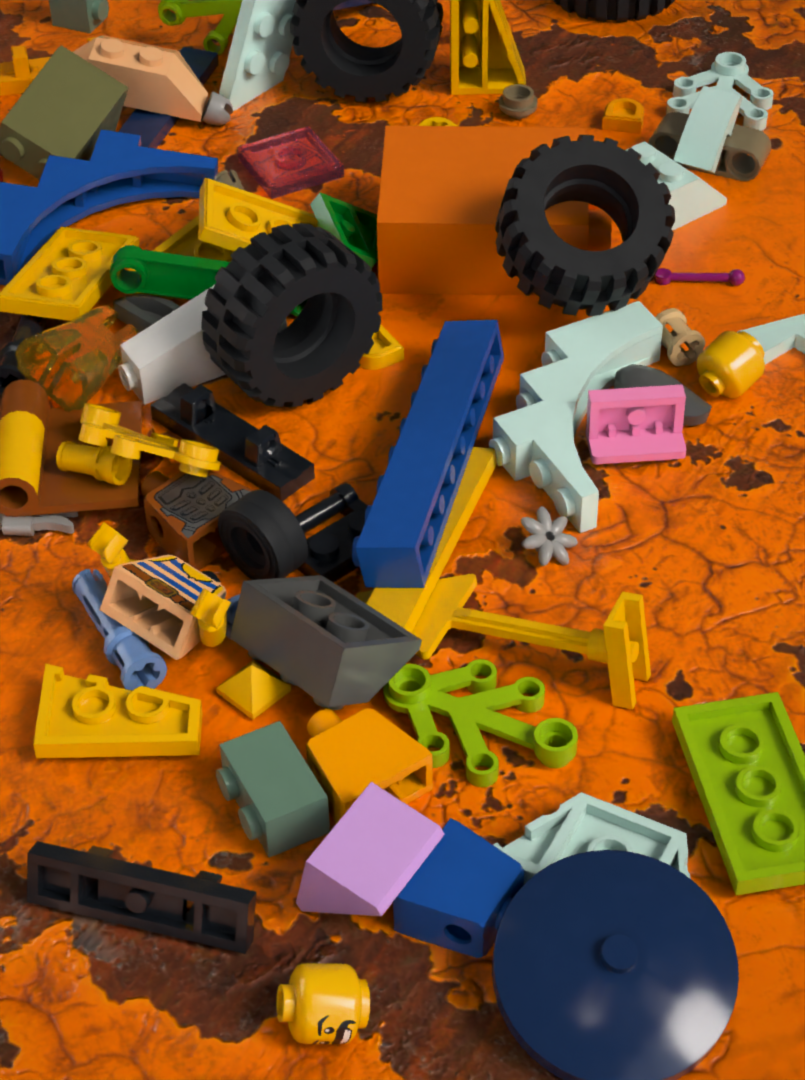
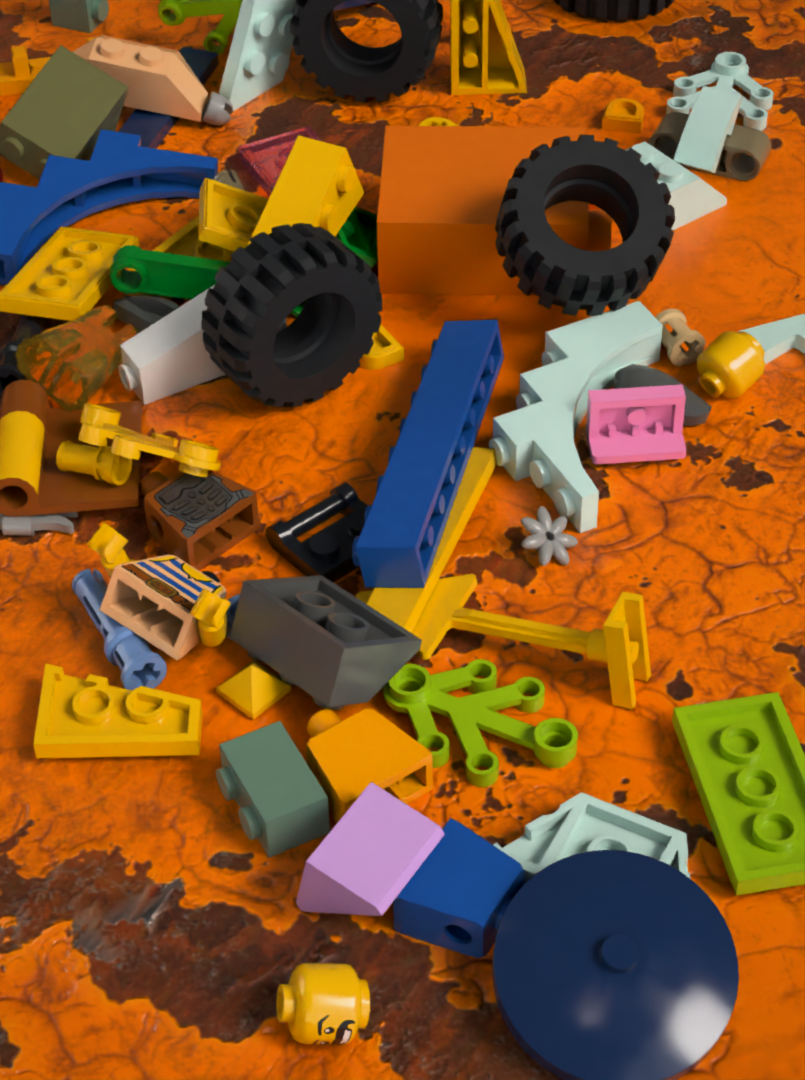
black hinge [27,841,256,954] -> none
black hinge [150,383,315,501] -> none
black tyre [218,490,308,580] -> none
dark tan plate [499,84,538,119] -> none
magenta hinge [654,268,745,286] -> none
none -> yellow wedge [247,135,365,246]

